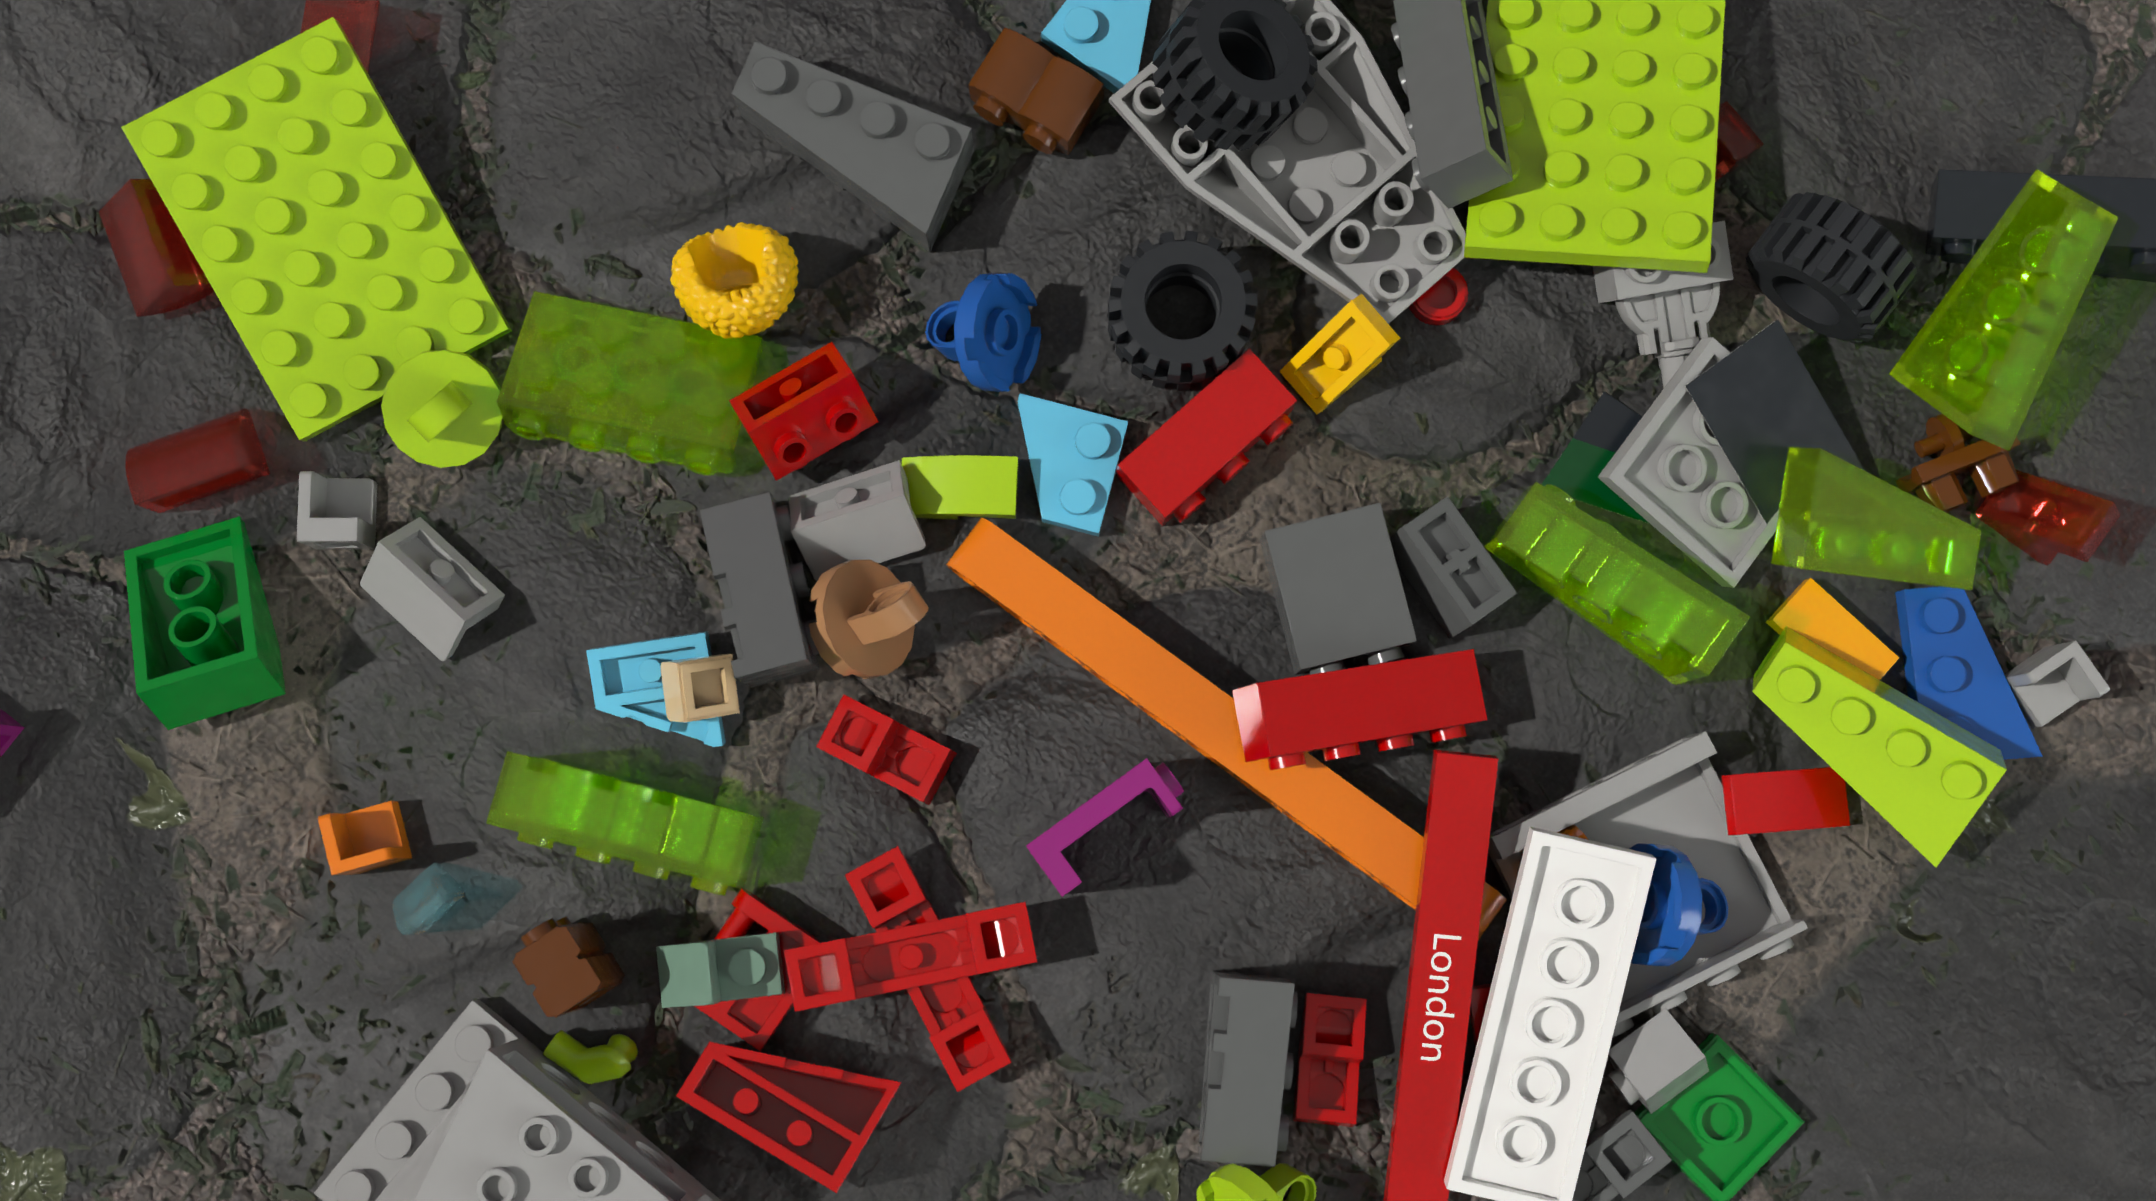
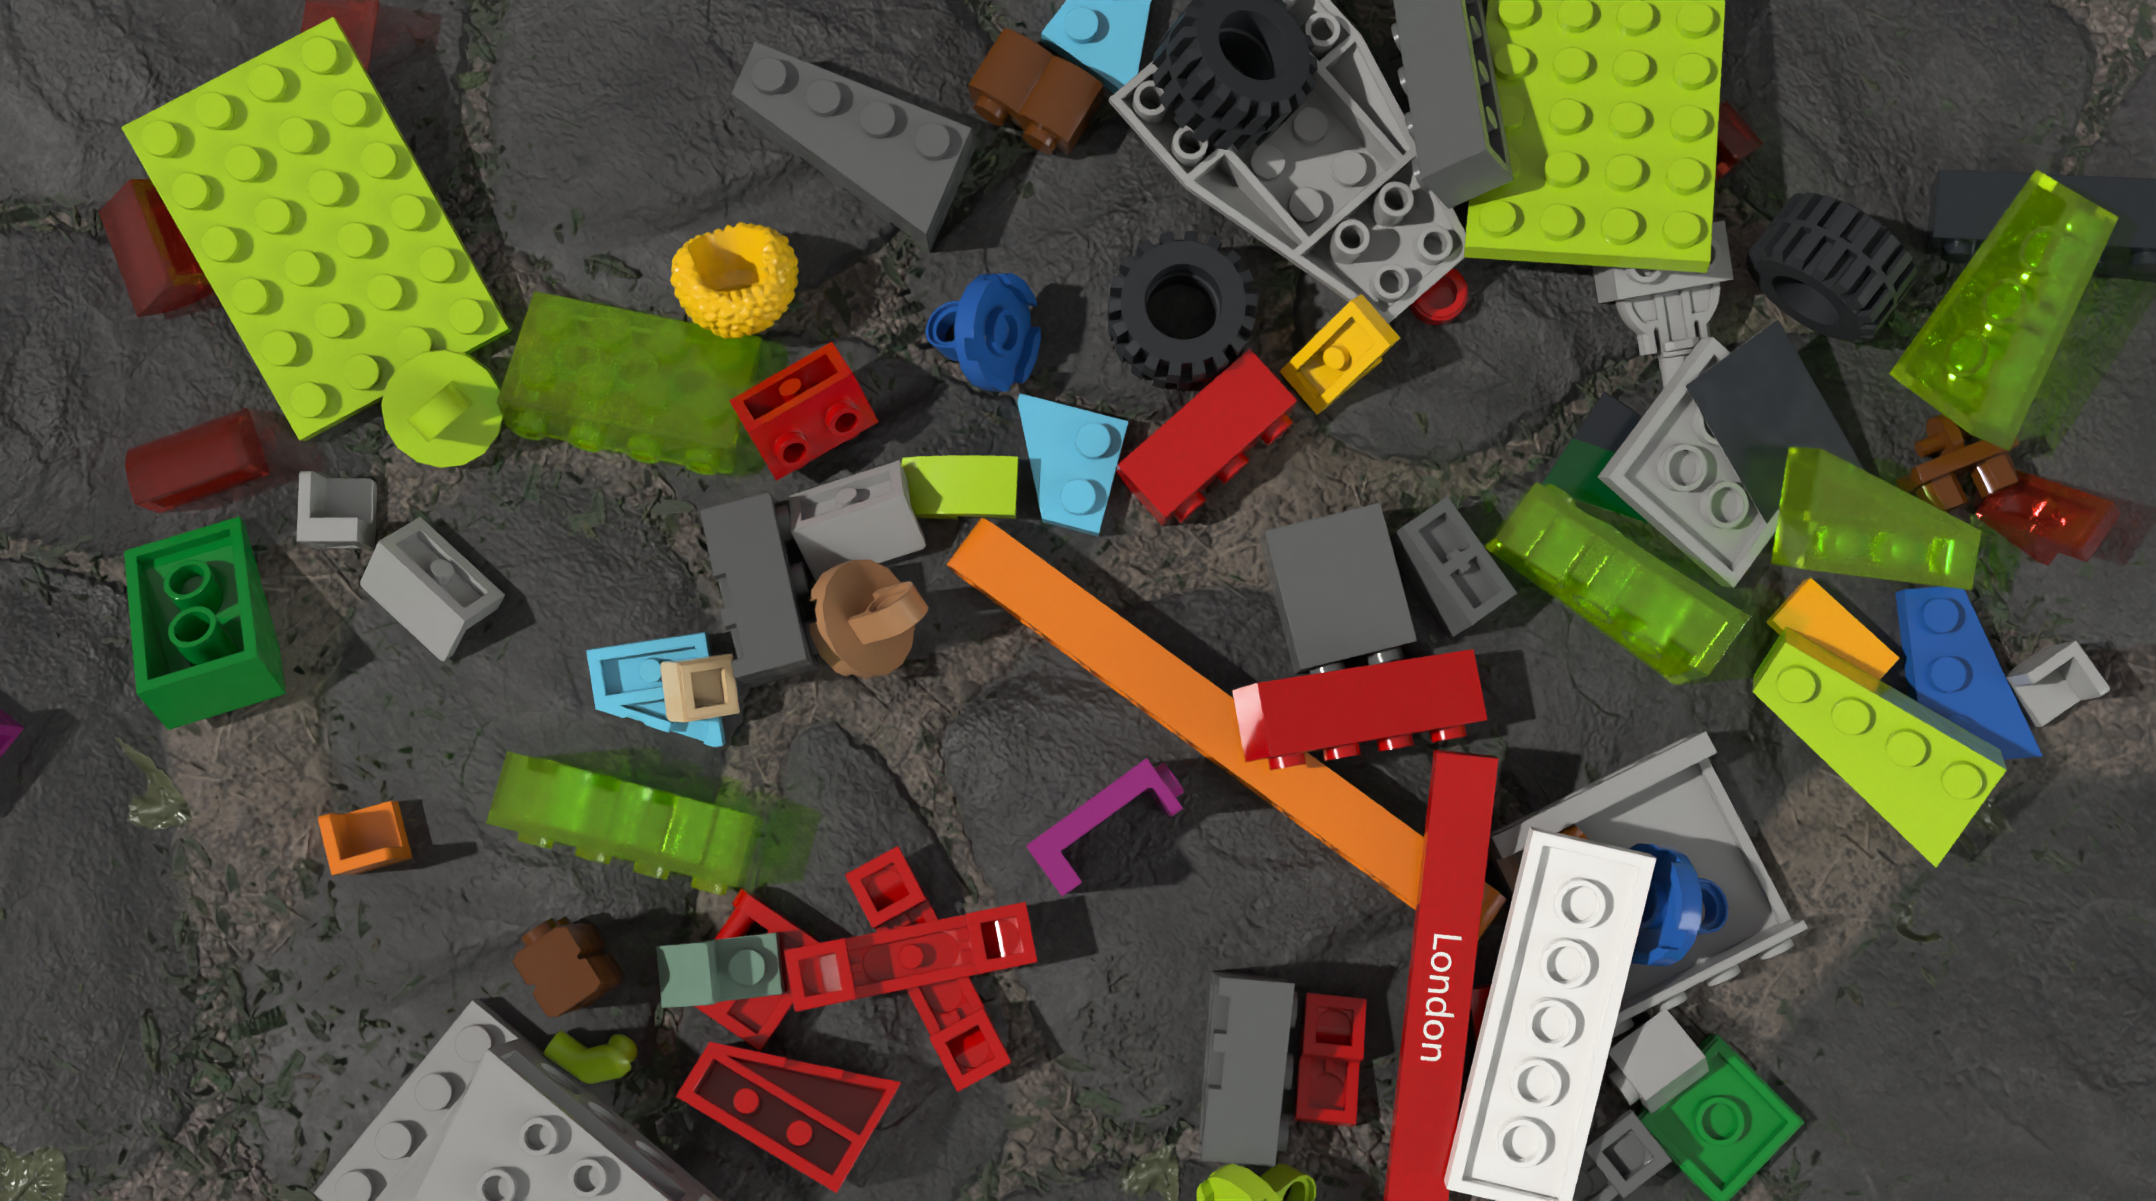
clear light blue slope [392,863,465,935] -> none
red slope [816,694,957,805] -> none
red slope [1722,767,1850,835] -> none

